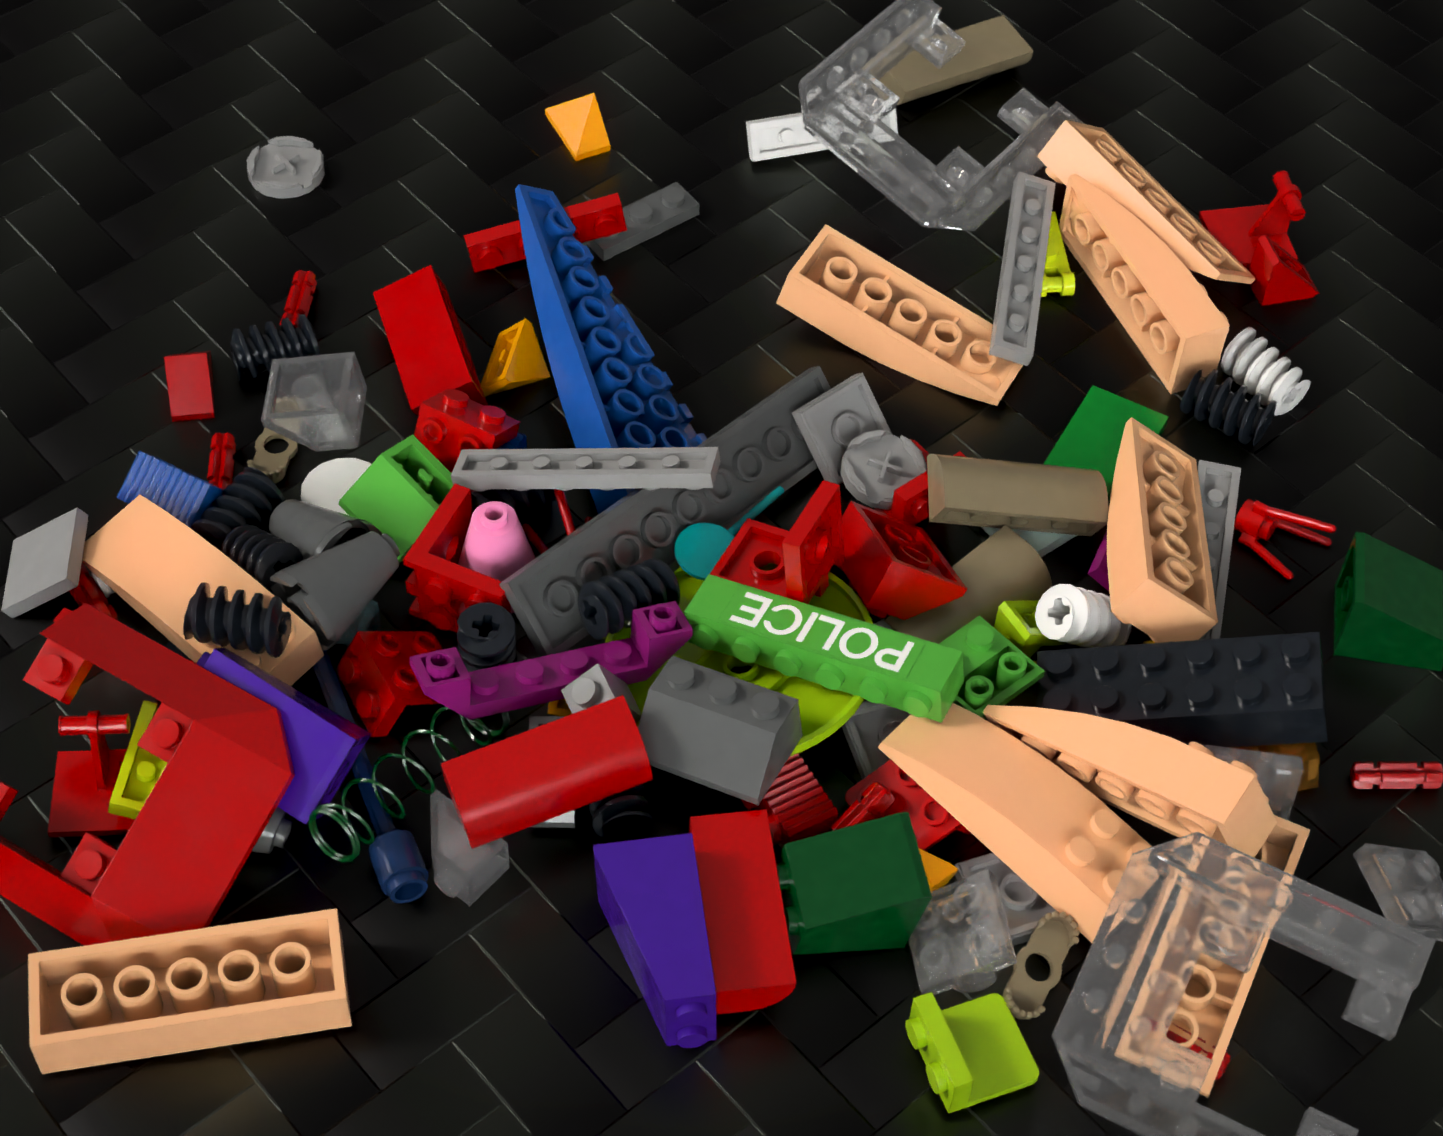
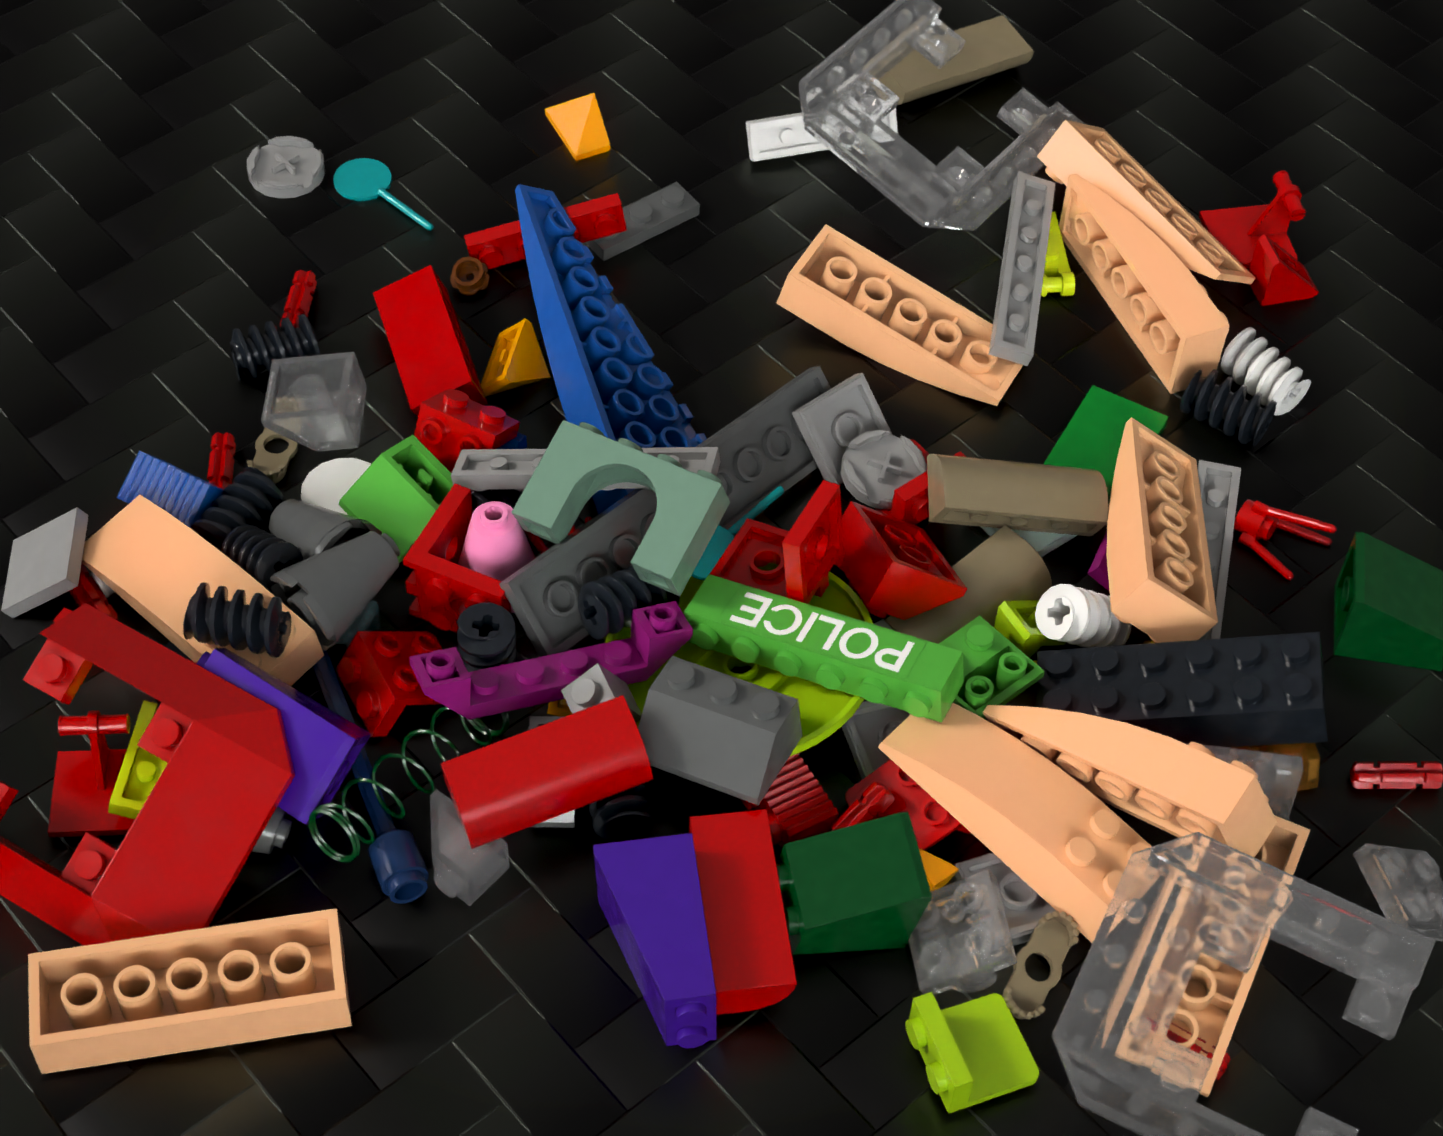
red slope [164,351,215,422] -> none
none -> teal piece [333,158,433,231]
none -> reddish brown plate [450,257,490,296]
none -> sand green arch [511,420,730,596]

